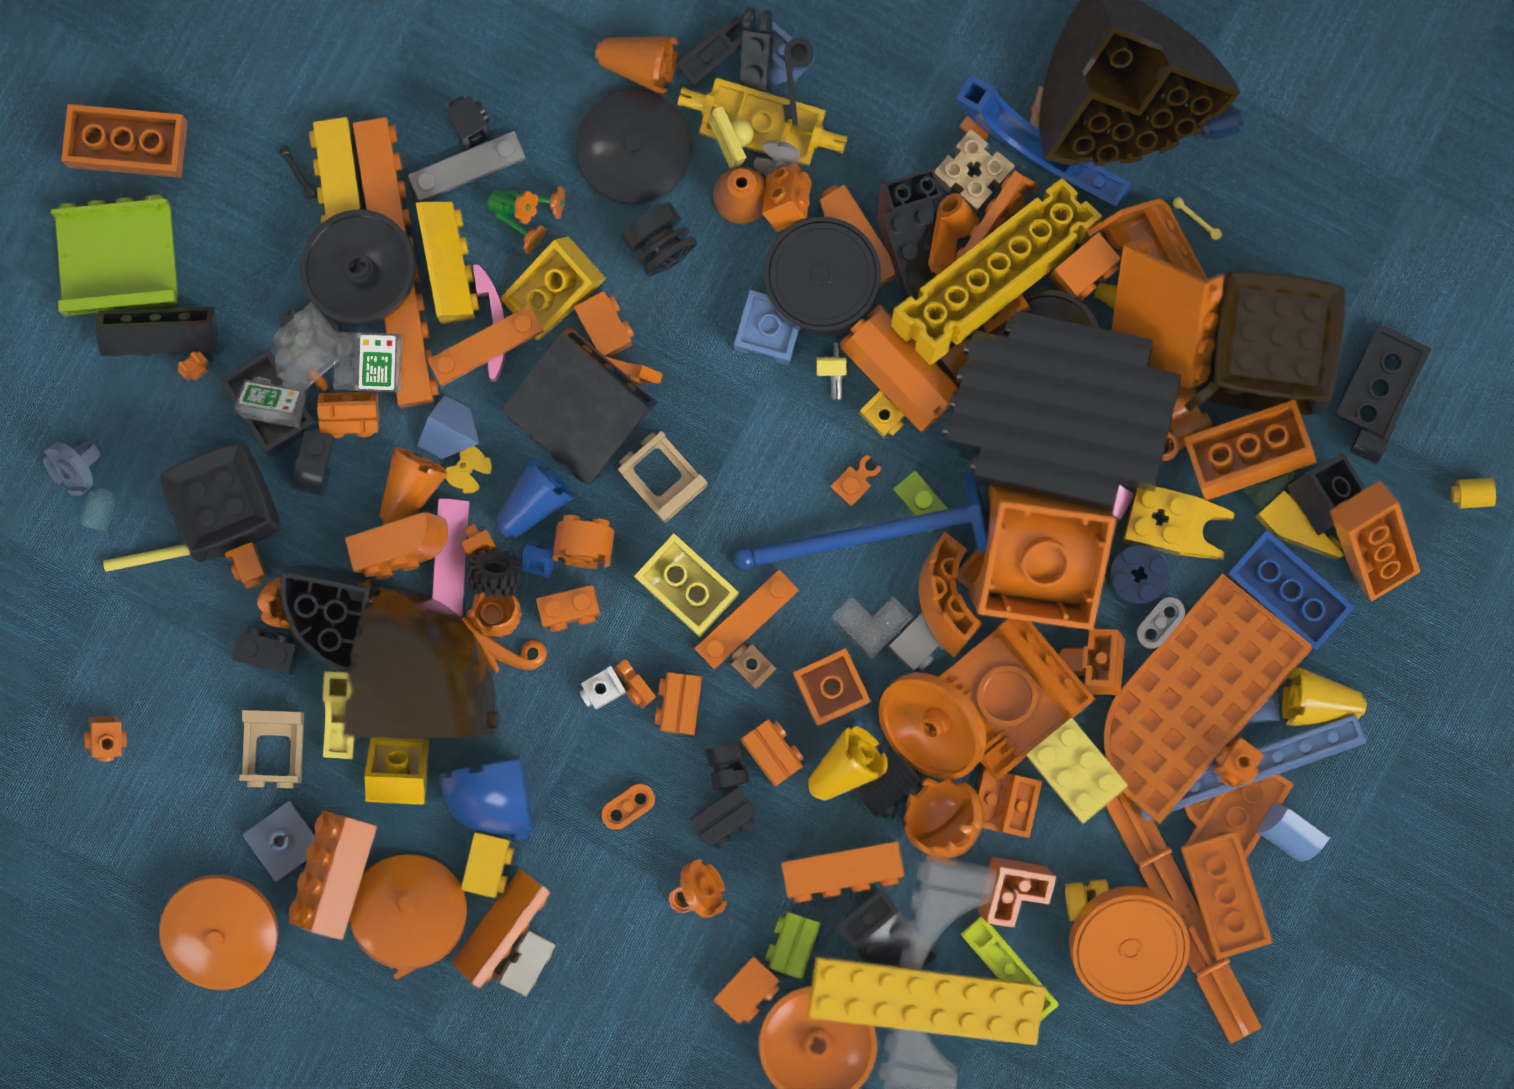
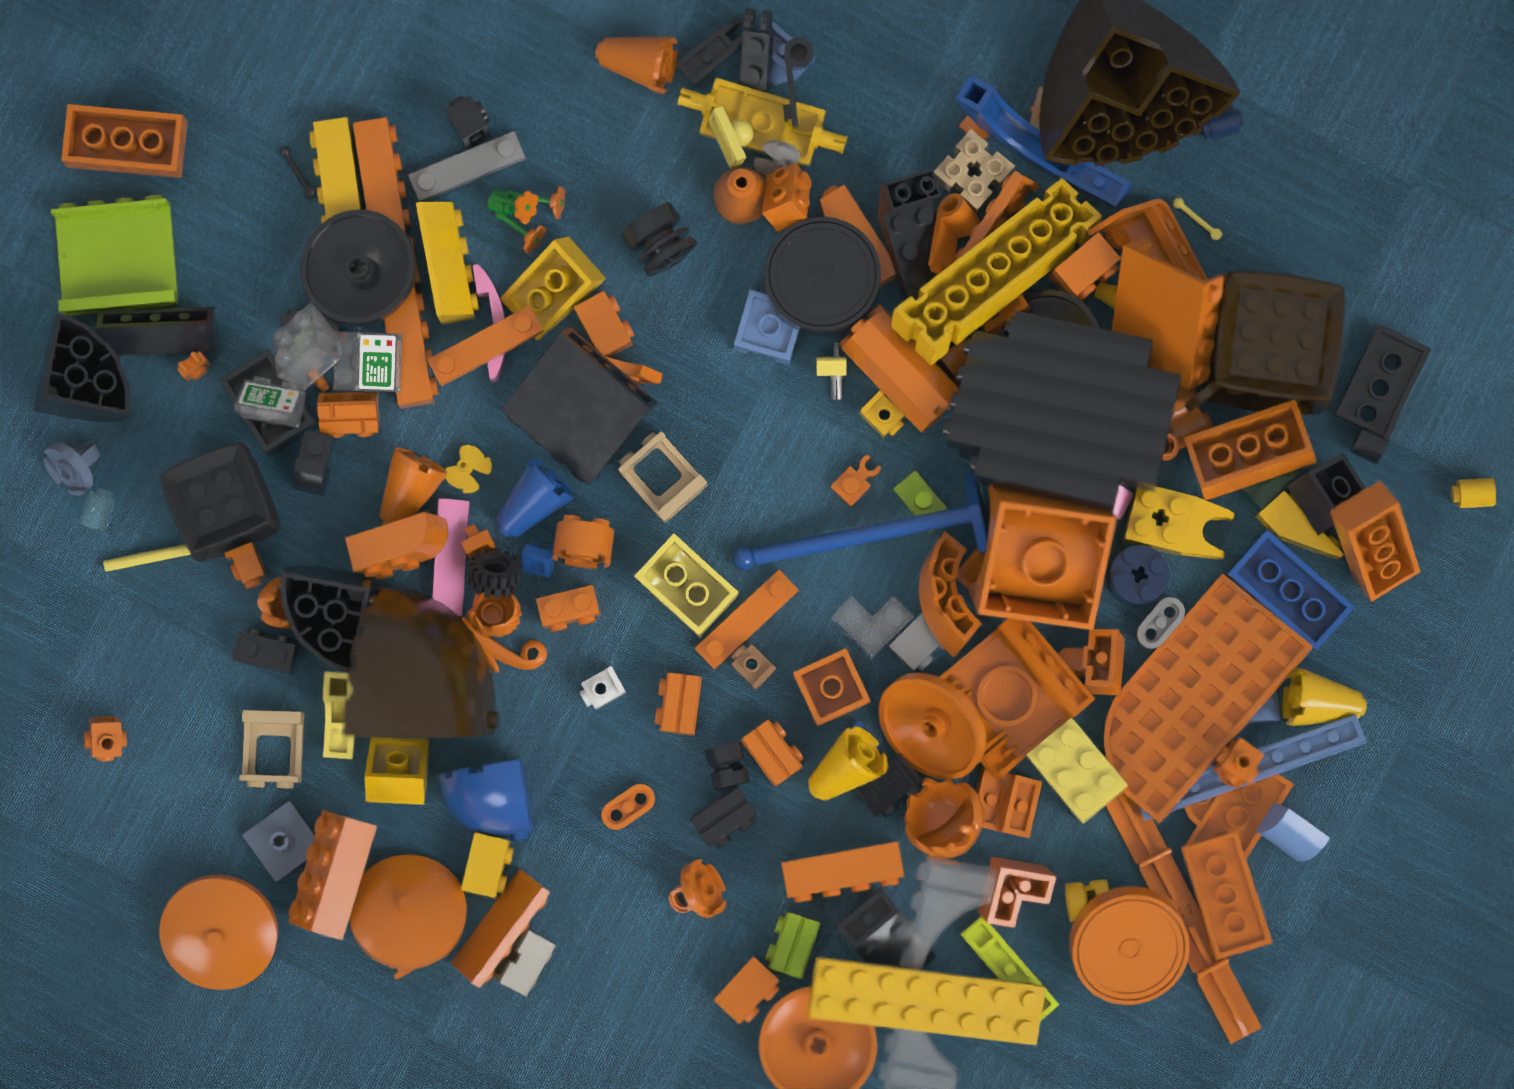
medium blue slope [417,395,479,459] -> none
black dish [576,89,691,205] -> none
orange plate [613,659,656,709] -> none
none -> black brick [33,313,130,422]

